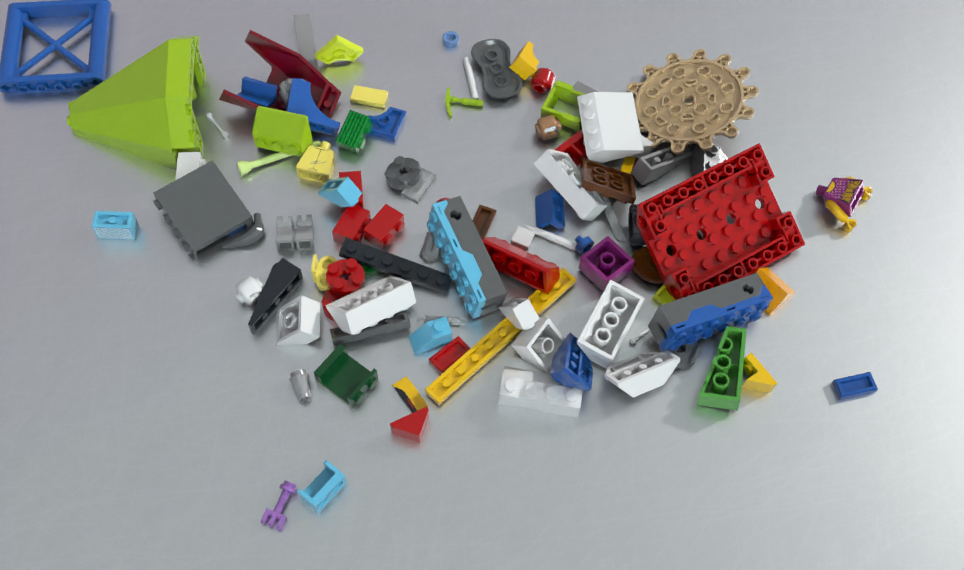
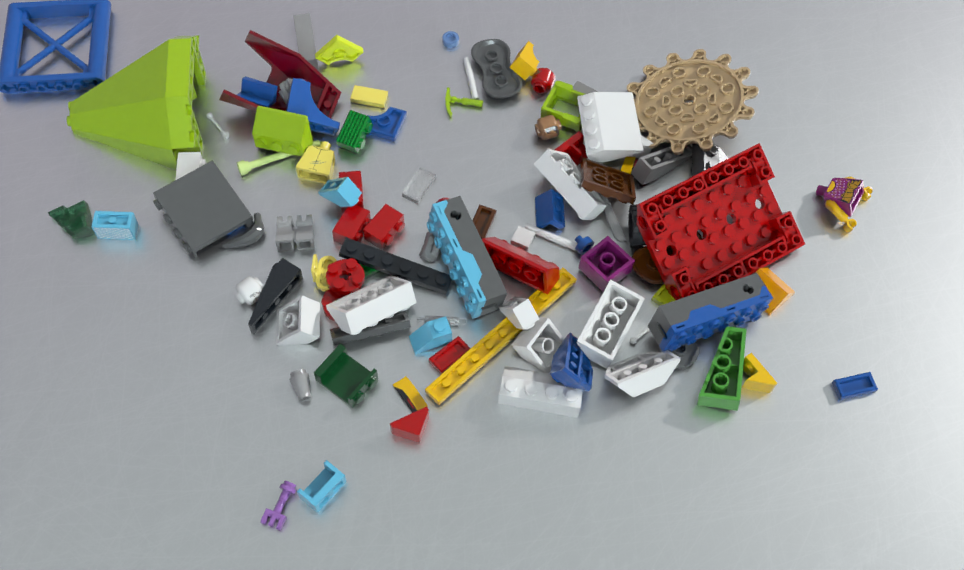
dark grey plate [384,156,422,190] -> none
none -> clear green slope [48,200,95,238]

